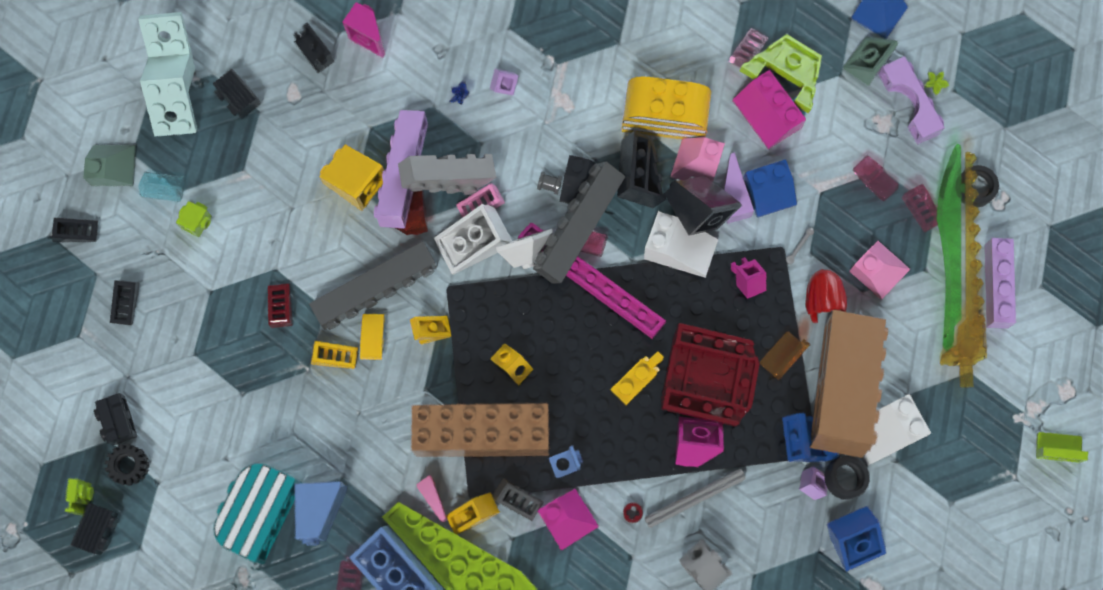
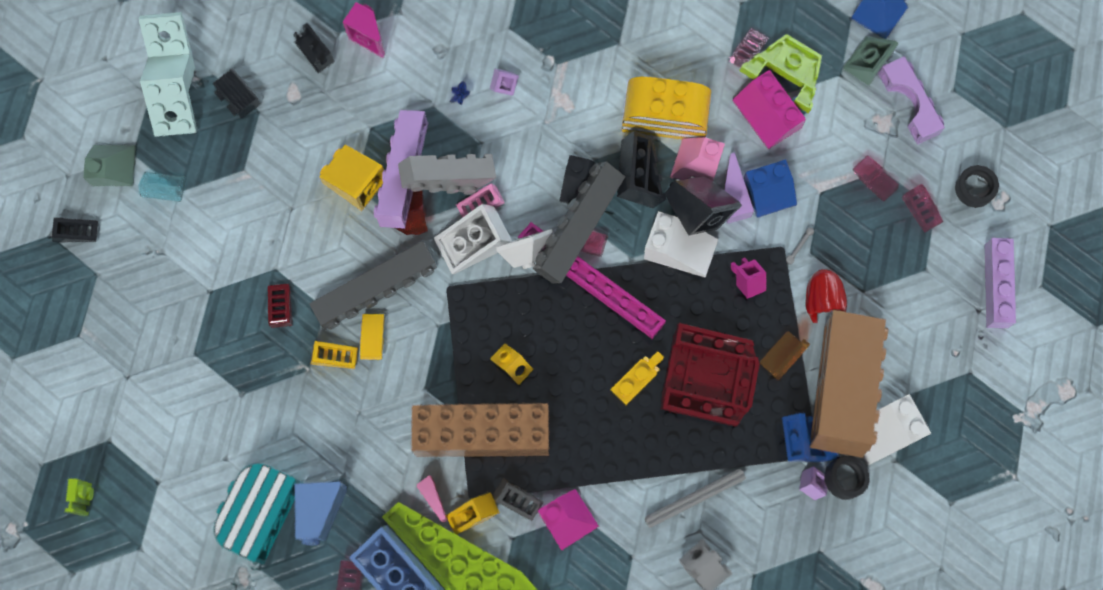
black brick [70,503,118,555] -> none
black brick [94,393,137,445] -> none
black tyre [105,444,149,486] -> none
black slope [110,280,140,325] -> none
lime brick [175,201,212,237] -> none
yellow slope [410,316,451,344] -> none
dark grey bush [537,171,562,195] -> none
medium blue bracket [549,446,583,478] -> none
dark red bush [623,503,643,523] -> none
dark pink slope [676,417,724,467] -> none
blue slope [827,506,887,572] -> none
bright pink slope [849,241,910,300] -> none
lime plant [924,72,949,95] -> none
piece [936,144,987,388] -> none
lime panel [1036,432,1088,463] -> none

